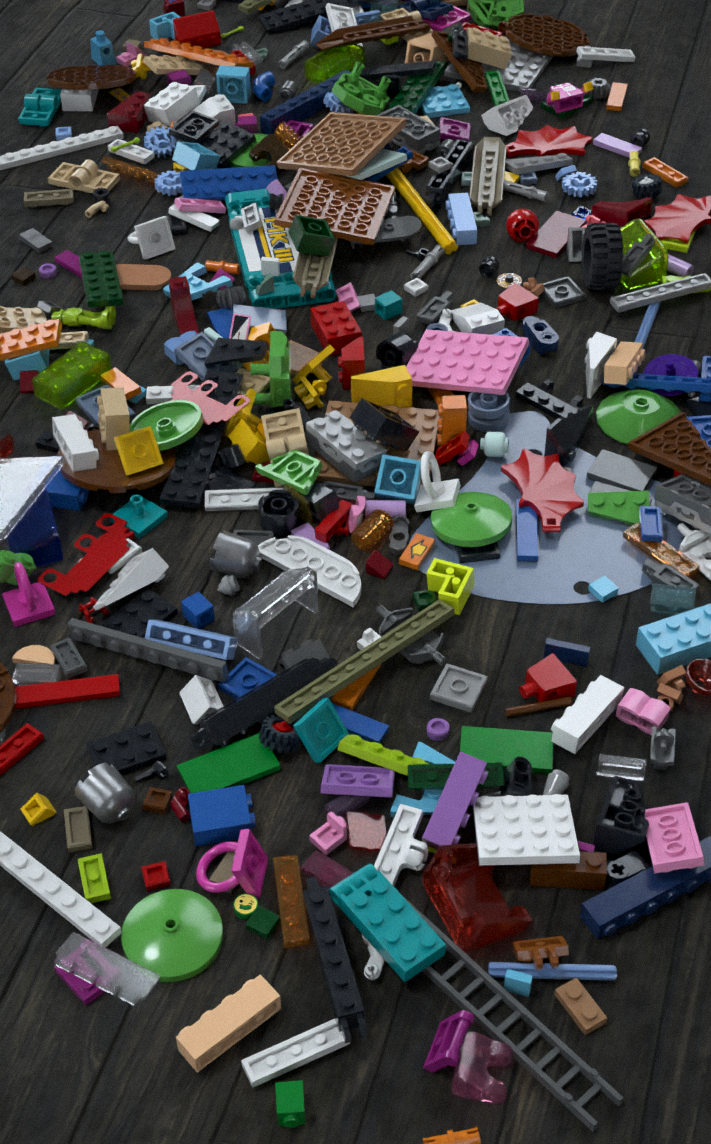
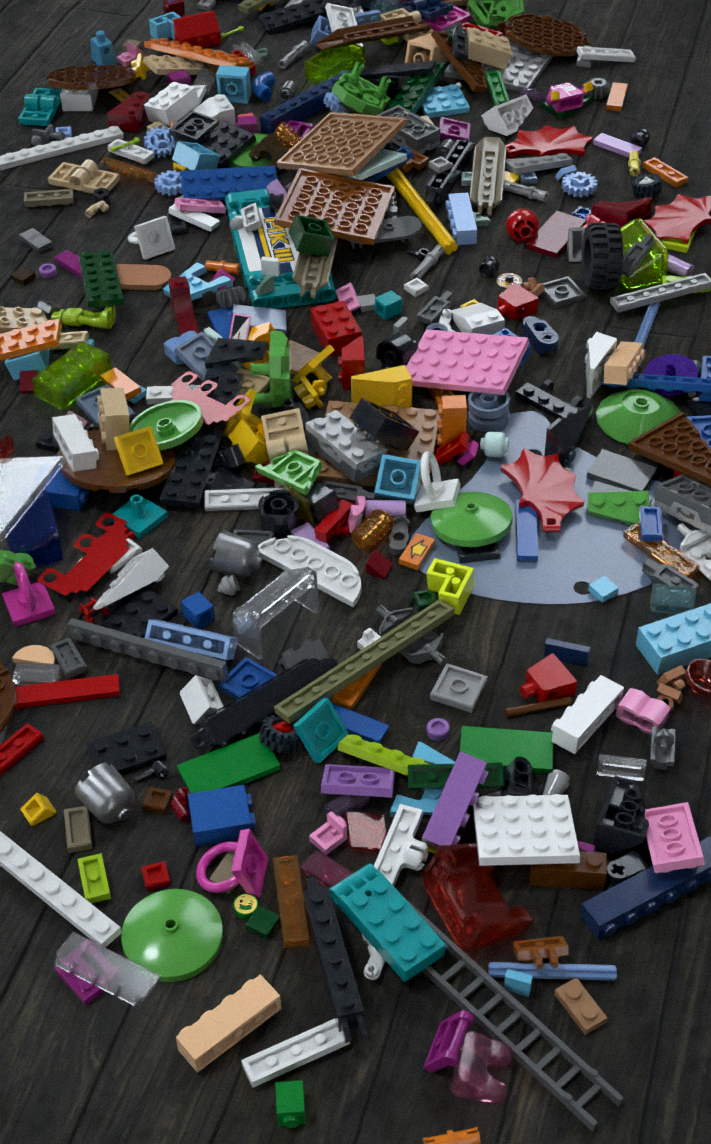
none -> dark grey piece [31,124,65,147]

